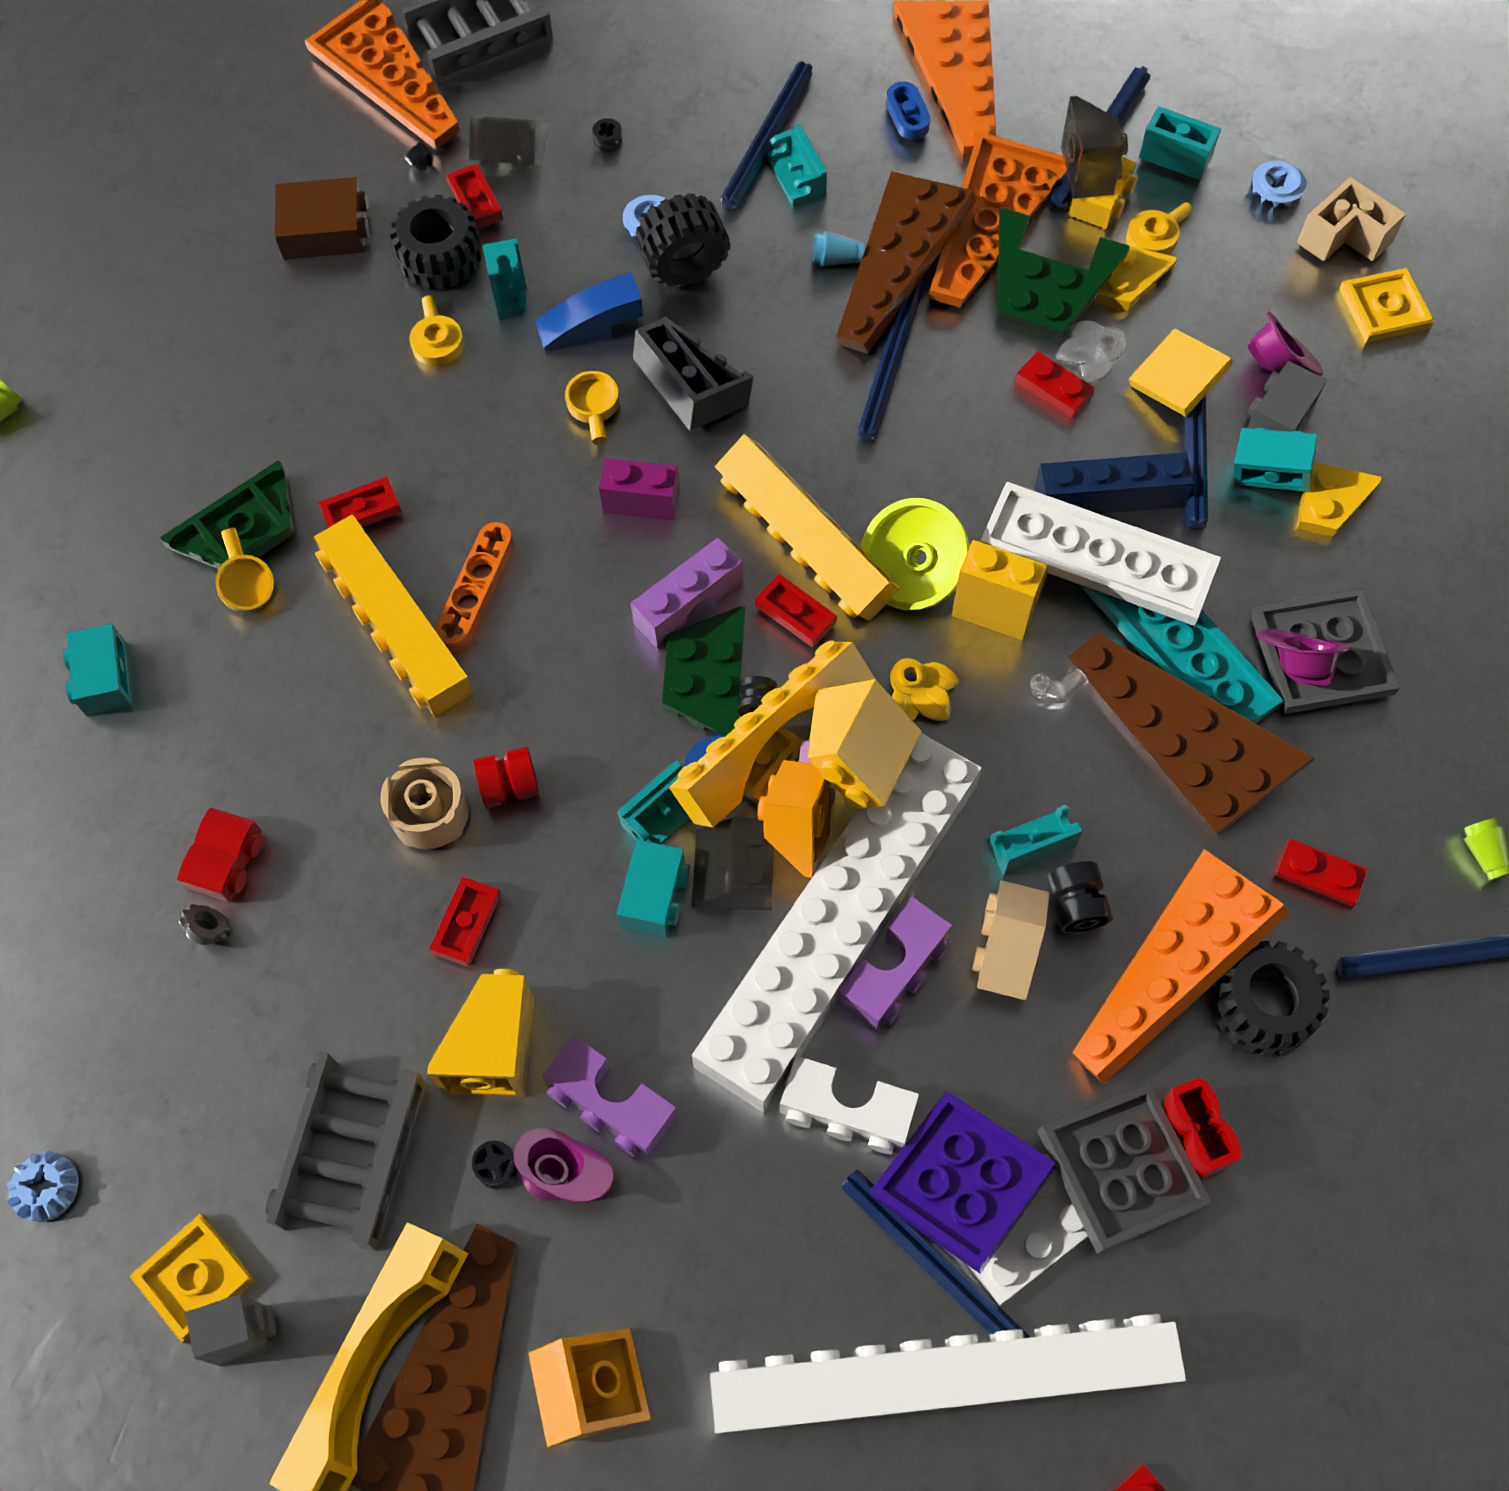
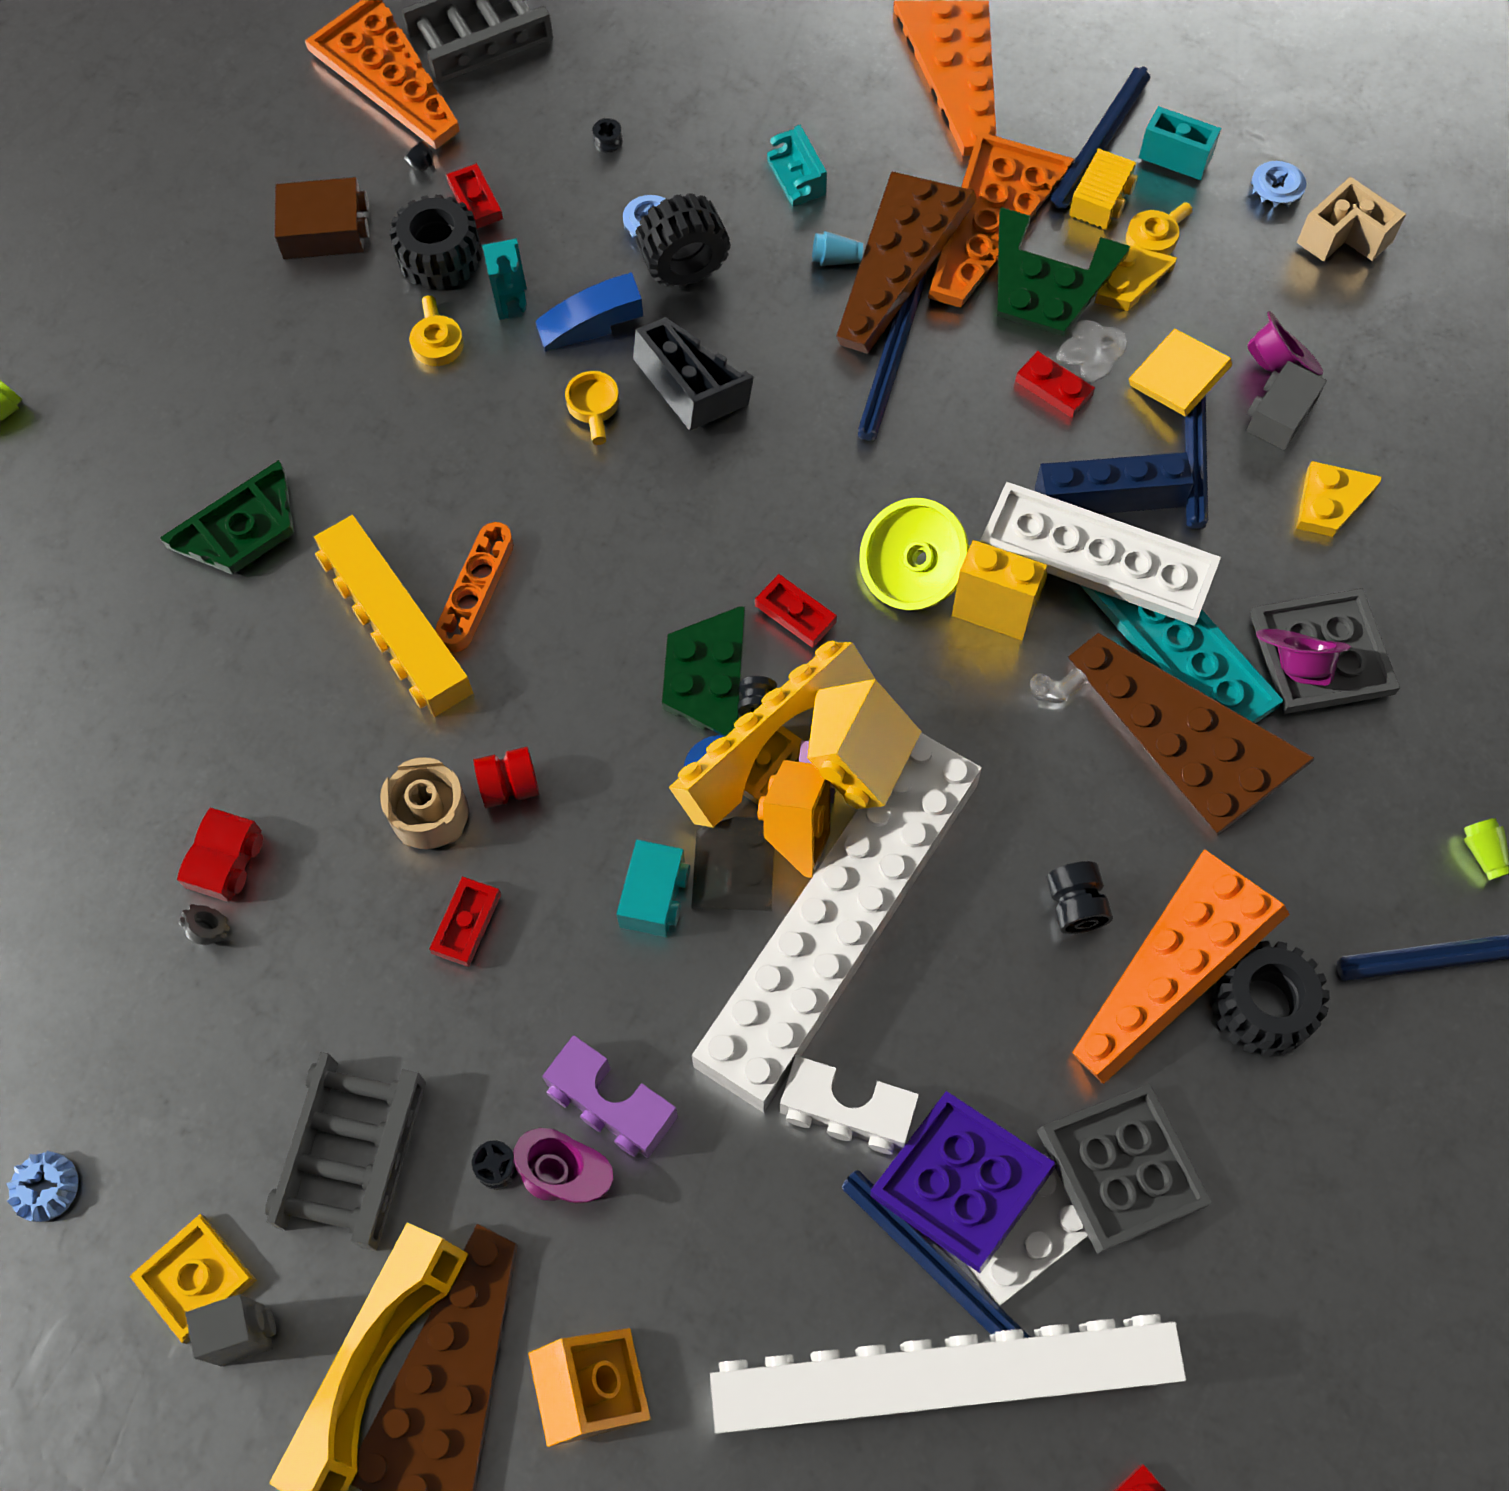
teal brick [63,623,132,716] -> none
yellow piece [215,528,274,612] -> none
red plate [318,477,402,528] -> none
yellow slope [427,969,535,1097] -> none
clear smoke slope [469,116,549,171] -> none
magenta brick [599,458,680,520] -> none
teal hinge [617,760,690,844] -> none
medium lavender arch [631,537,743,649] -> none
yellow brick [715,434,901,621] -> none
dark blue axle [721,61,813,211] -> none
medium lavender arch [837,897,952,1032] -> none
blue plate [886,81,930,140] -> none
yellow plate [889,658,959,721] -> none
tan brick [972,880,1049,1000] -> none
teal hinge [987,805,1082,875] -> none
clear smoke slope [1061,96,1128,199] -> none
red brick [1162,1077,1241,1180] -> none
teal brick [1234,428,1317,492] -> none
red plate [1274,838,1368,909] -> none
yellow tile [1339,267,1435,343] -> none

